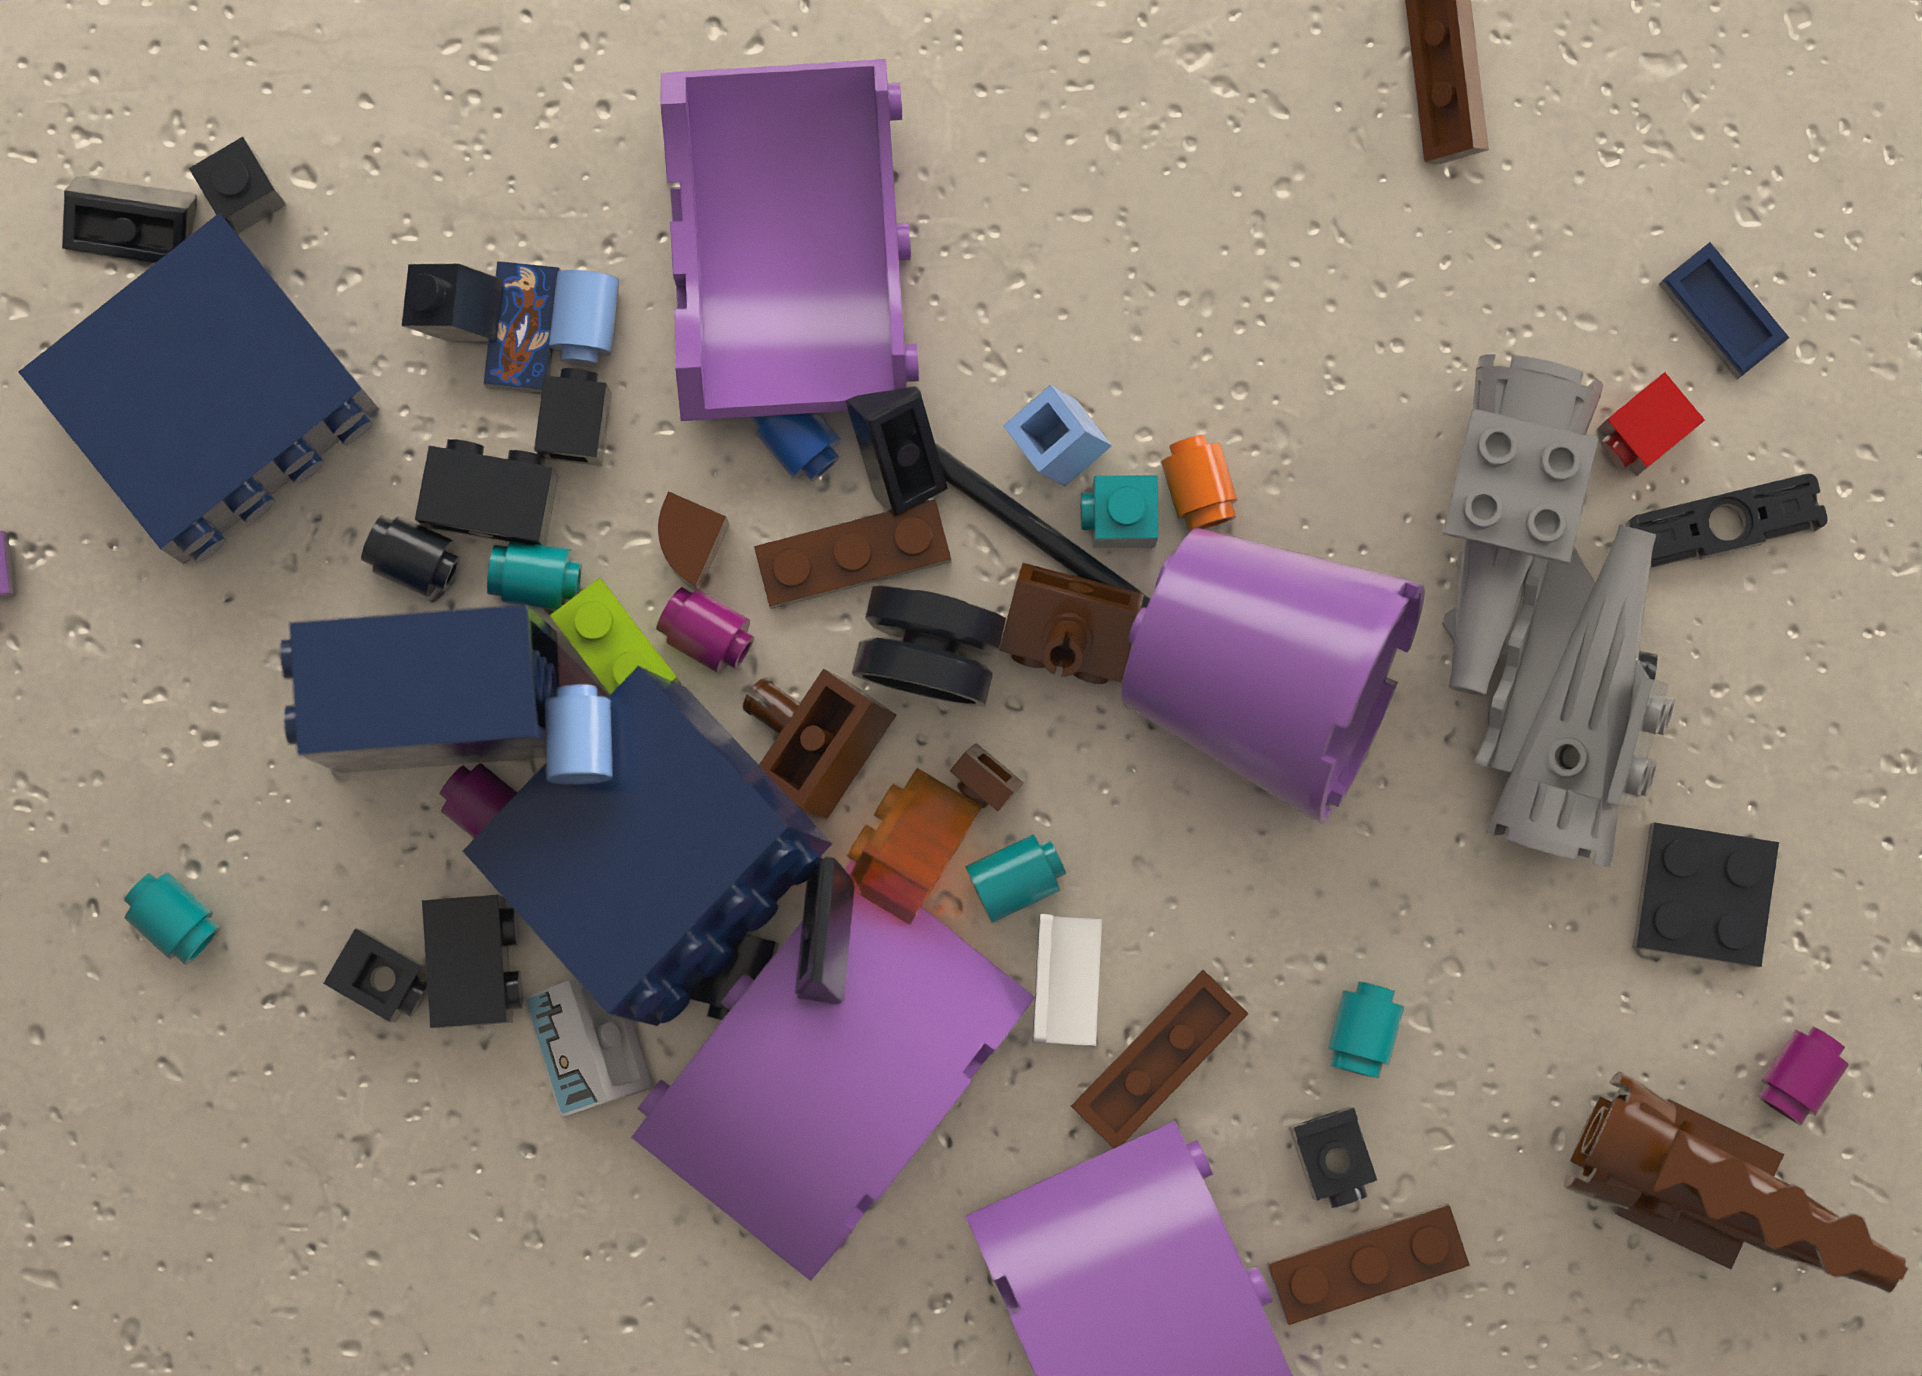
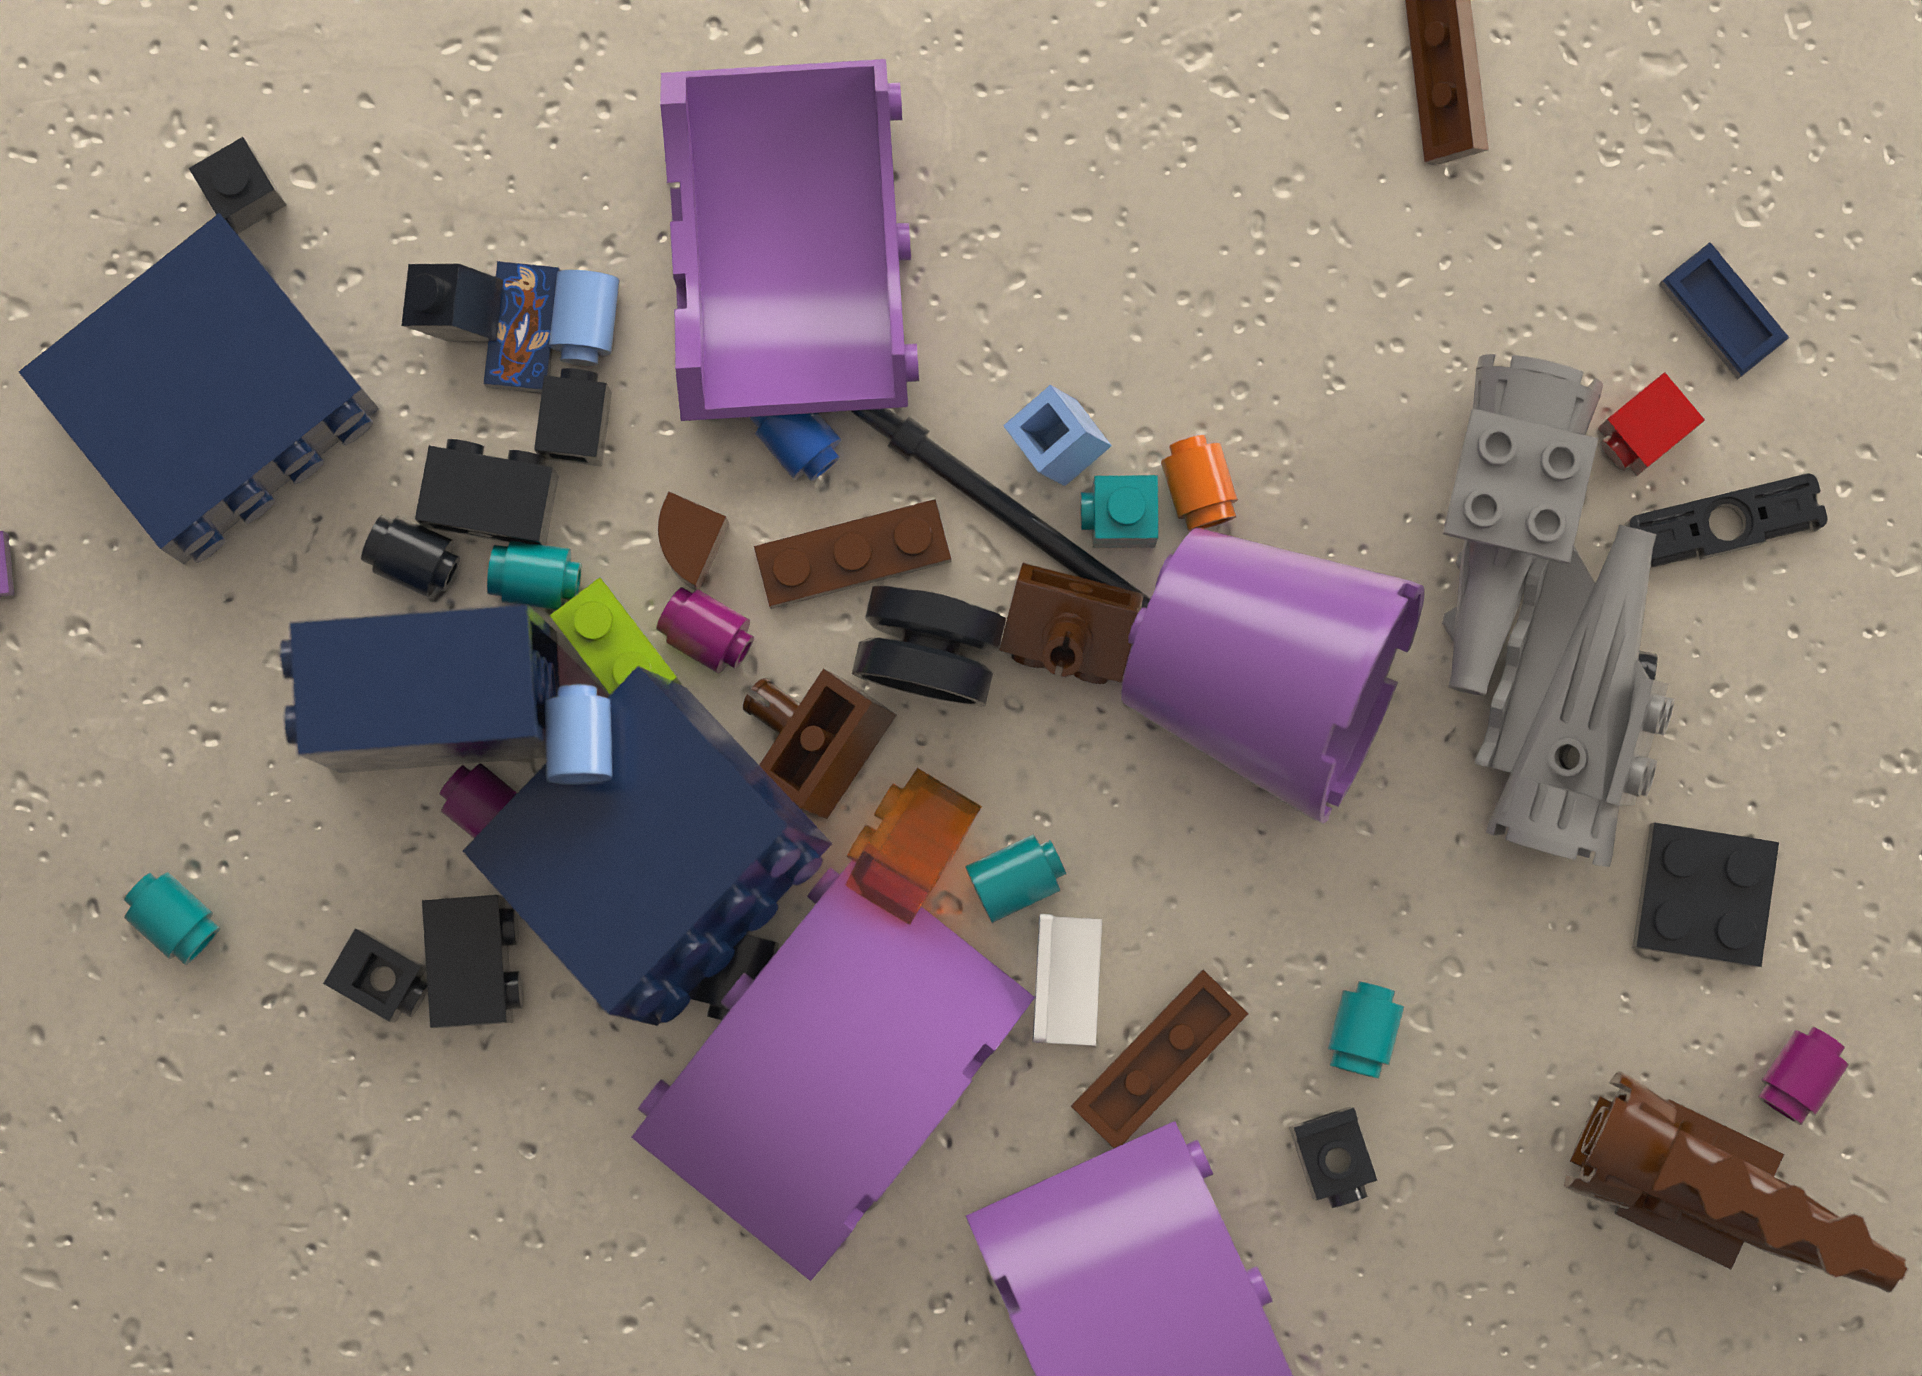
black slope [62,176,197,263] -> none
white panel [524,978,654,1117] -> none
black slope [795,857,855,1004] -> none
black slope [846,386,948,517] -> none
reddish brown plate [950,743,1024,812] -> none
reddish brown plate [1267,1204,1470,1325] -> none

